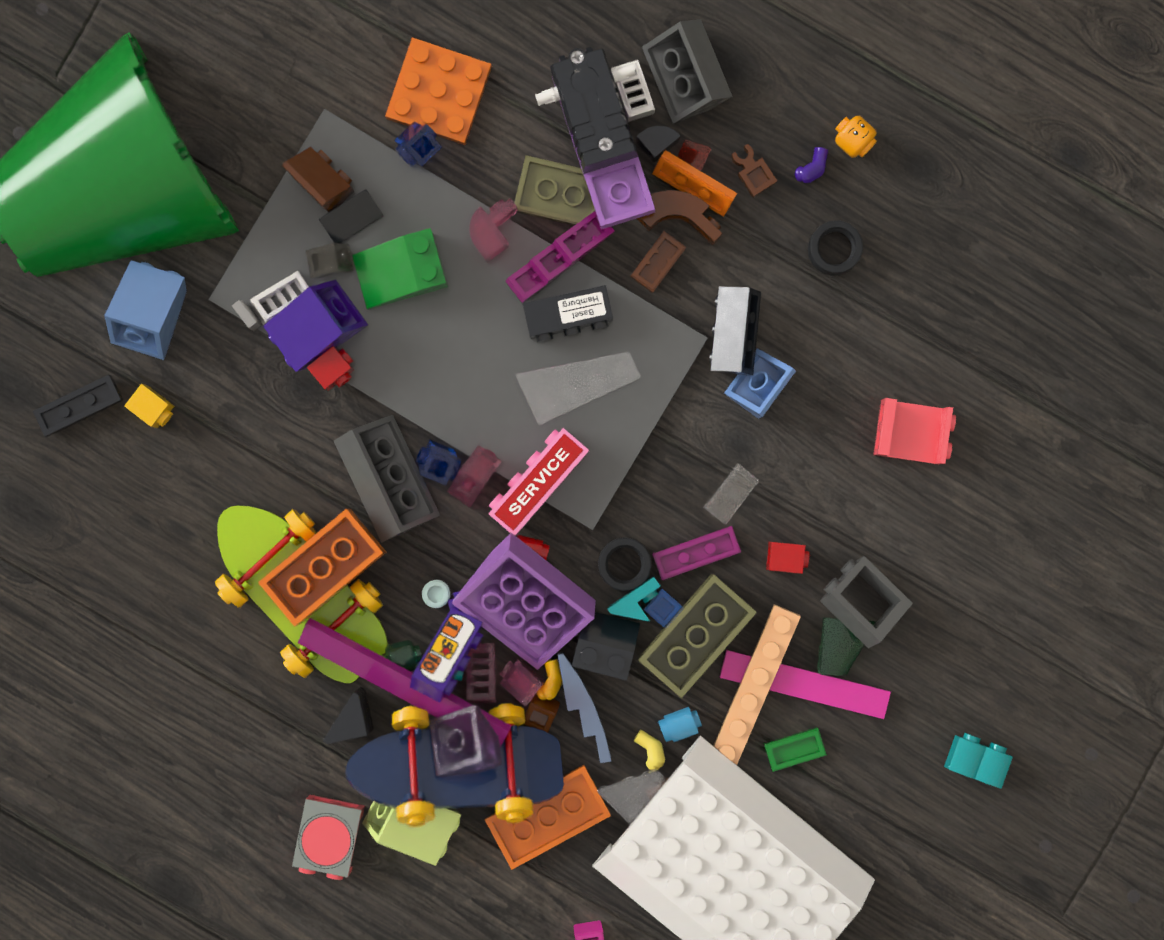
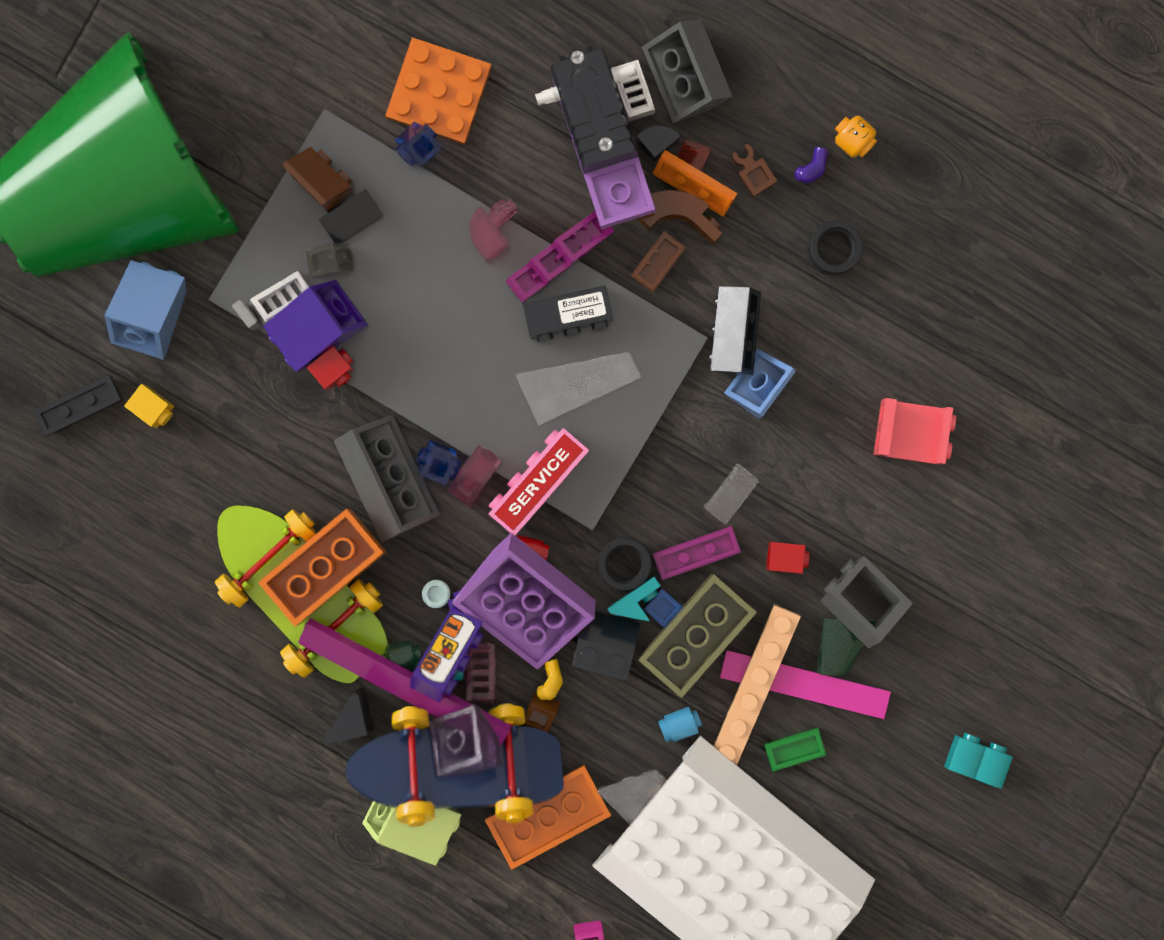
panel [292,795,365,880] -> none
green slope [352,228,448,310] -> none
clear pink slope [500,659,544,707] -> none
olive tile [513,155,595,225] -> none
sand blue slope [558,652,611,763] -> none
light yellow arm [634,730,665,771] -> none

